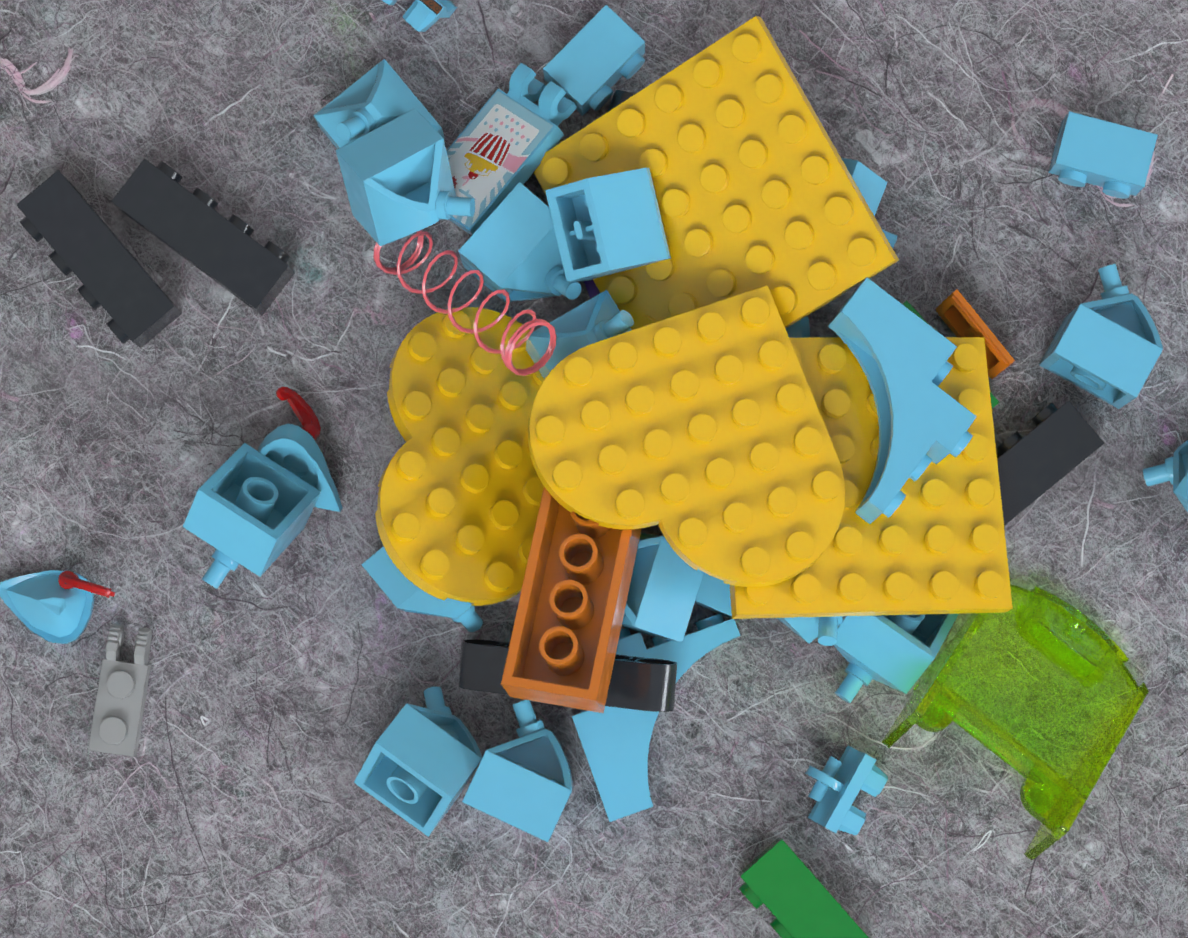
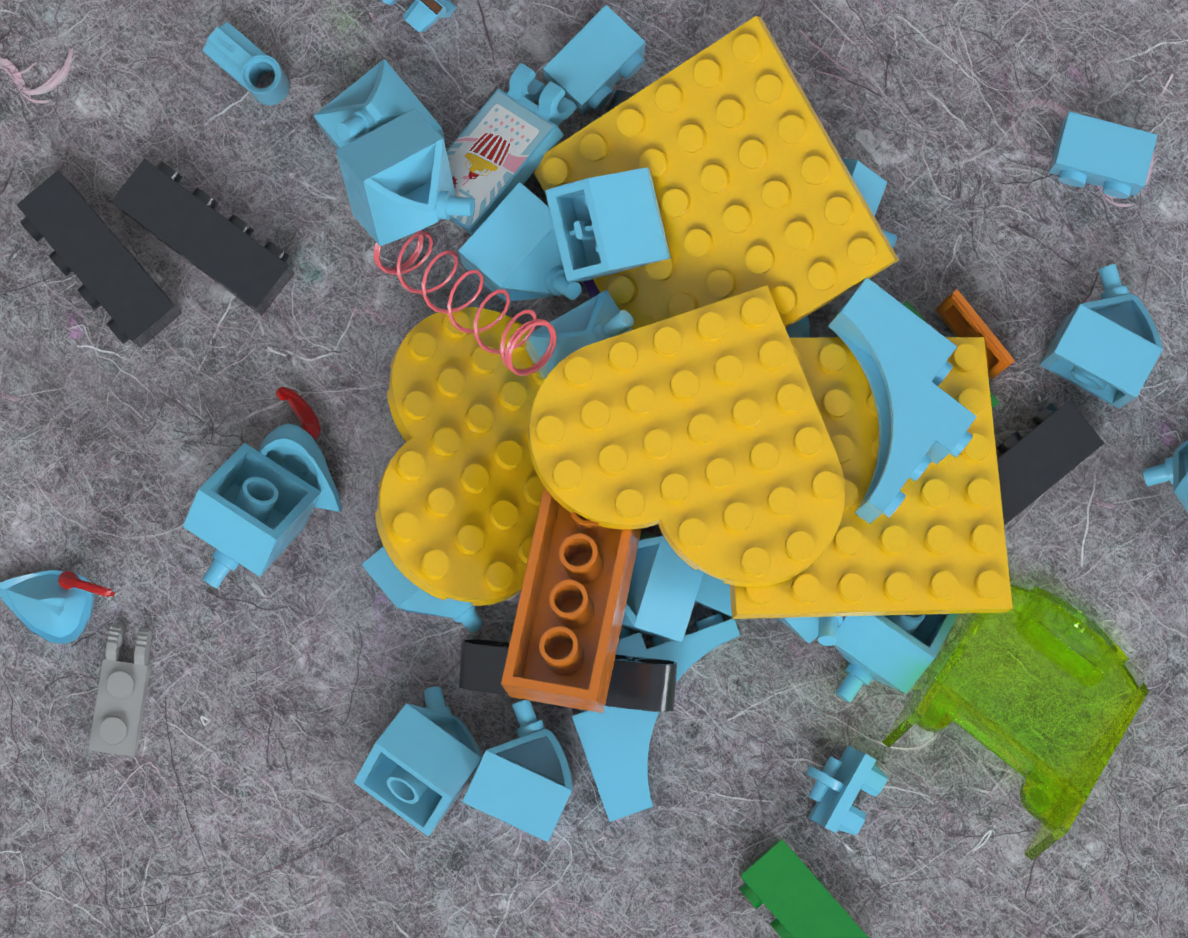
none -> medium azure piece [202,22,290,106]

